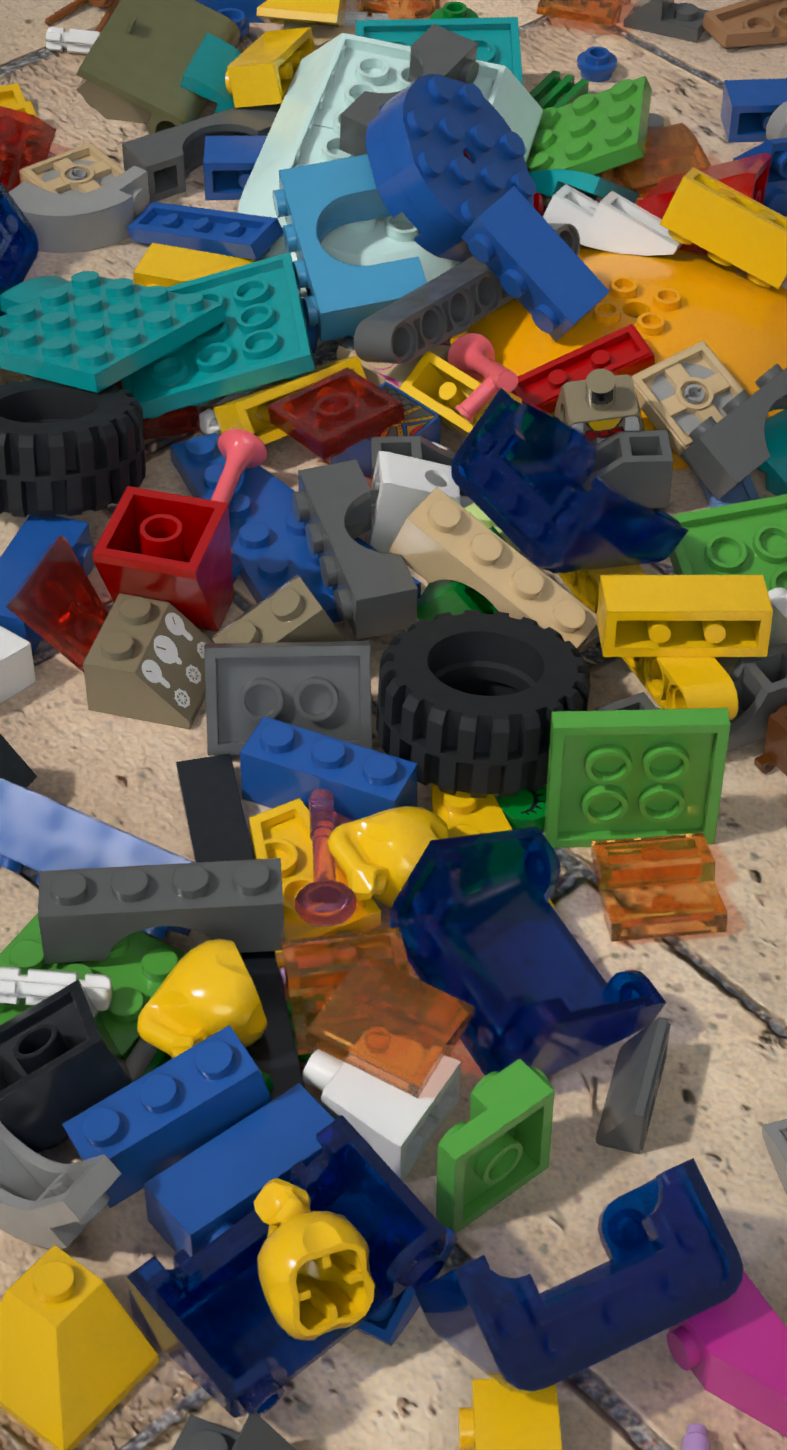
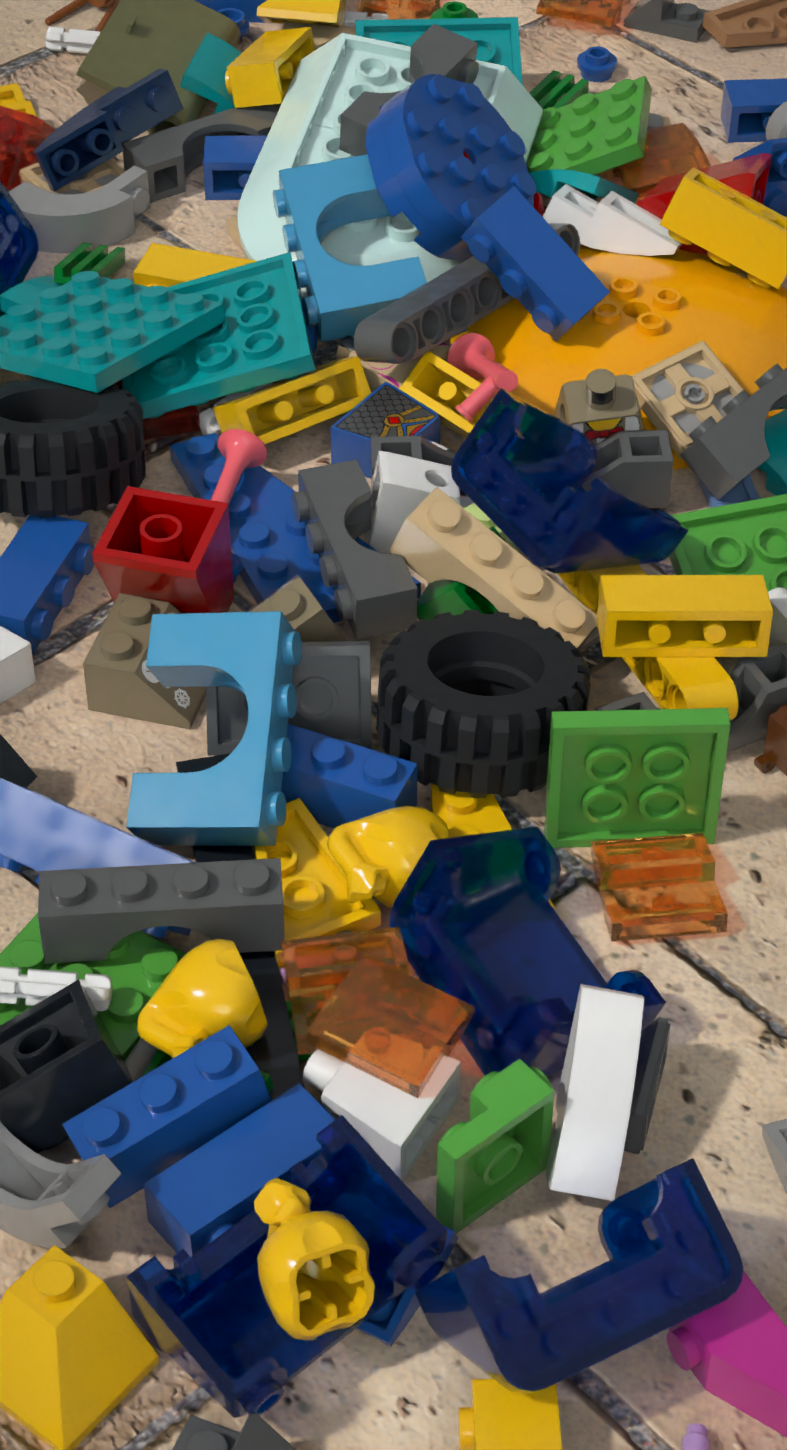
clear red wing [6,535,108,673] -> none
blue plate [126,202,283,260] -> none
clear red plate [267,367,405,460] -> none
clear pink piece [295,789,357,926] -> none
green tile [498,786,547,834] -> none
red tile [507,323,655,420] -> none
none -> dark blue slope [34,69,184,191]
none -> green tile [54,242,125,285]
none -> dark azure arch [126,611,302,846]
none -> white slope [545,984,644,1201]

